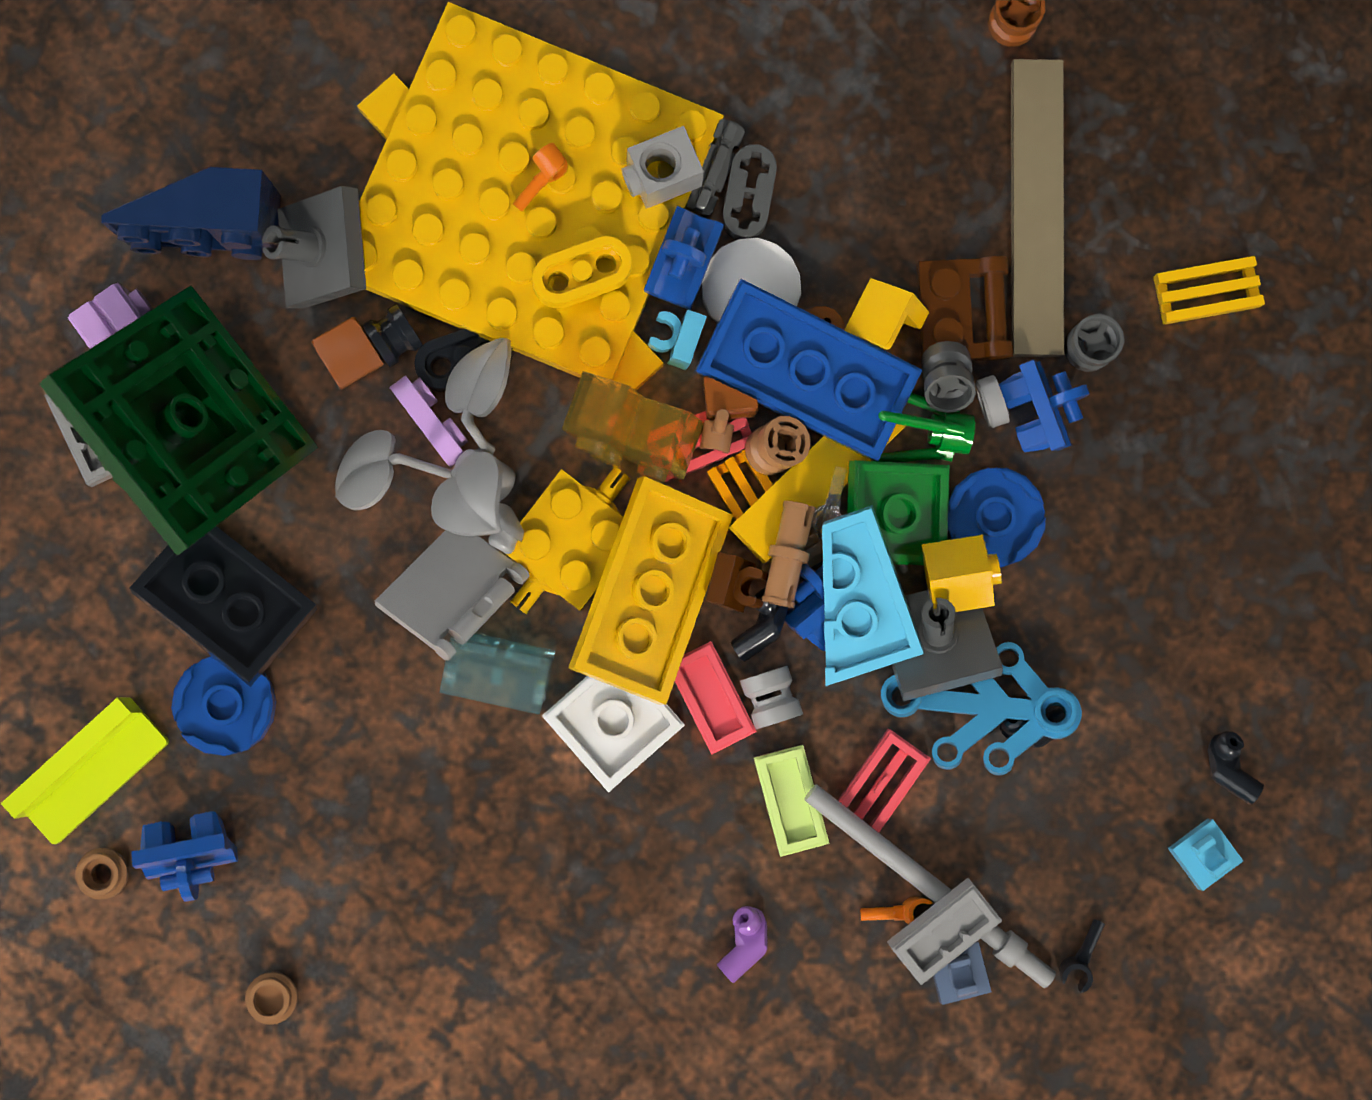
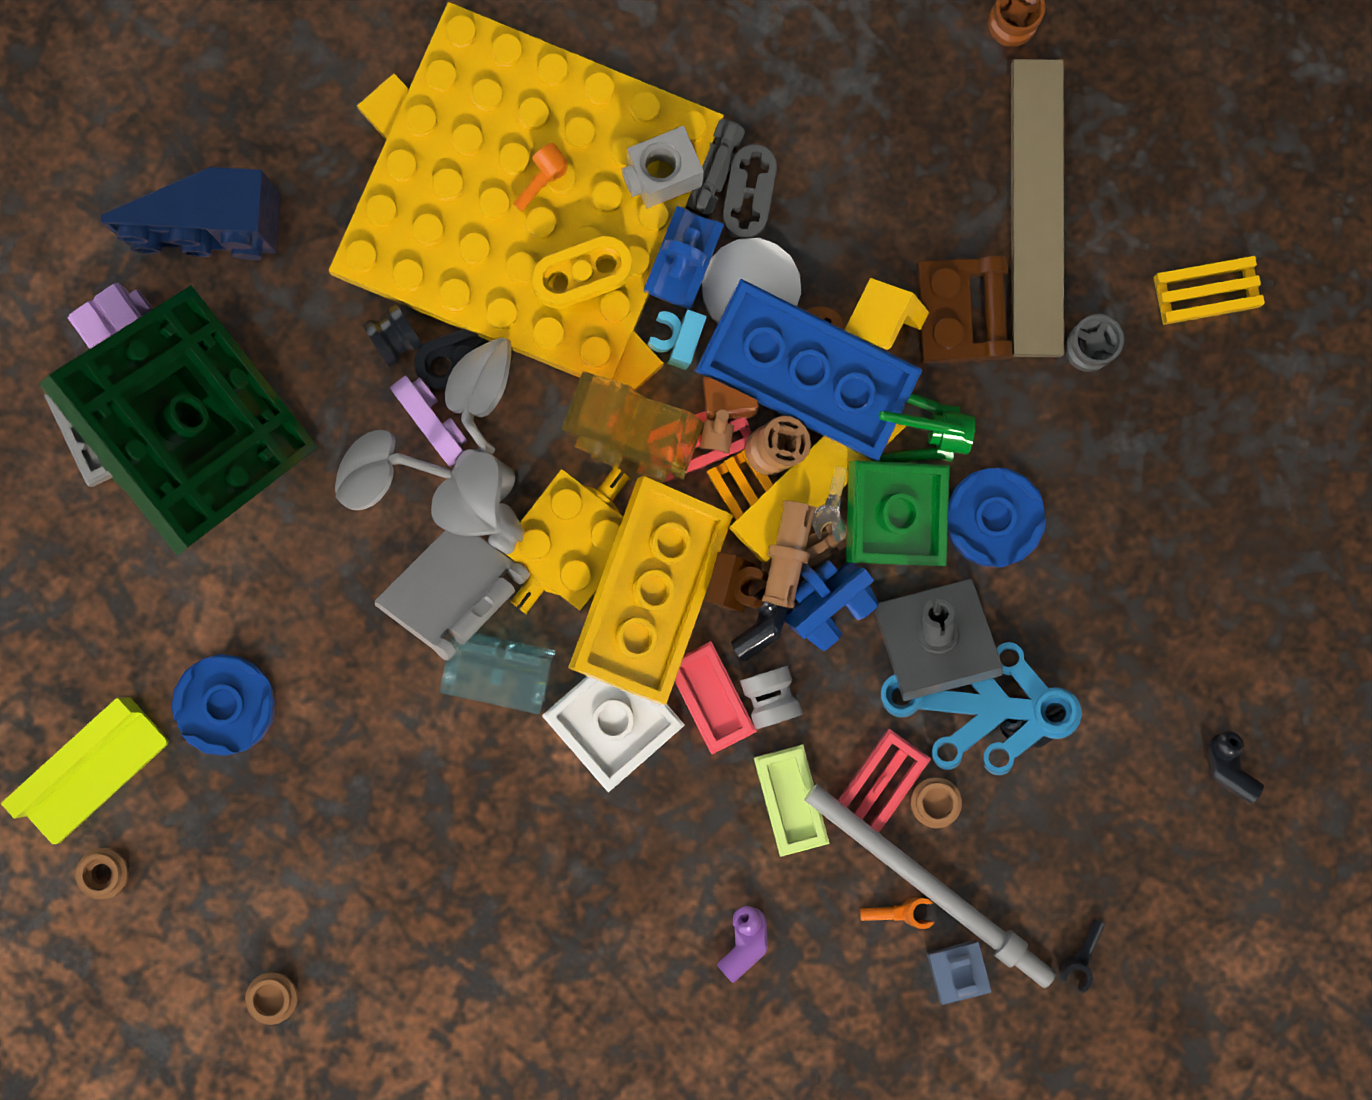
black plate [129,526,317,687] -> none
blue hips [131,811,238,902] -> none
dark grey tile [262,186,366,309] -> none
dark orange slope [311,317,384,390] -> none
medium azure wing [822,505,924,686] -> none
light grey plate [887,878,1002,985] -> none
dark grey wheel [921,341,976,413] -> none
yellow brick [922,534,1002,612] -> none
light grey tile [975,375,1010,428] -> none
blue hips [999,360,1090,452] -> none
medium azure tile [1168,818,1243,891] -> none
none -> medium nougat plate [910,777,962,828]

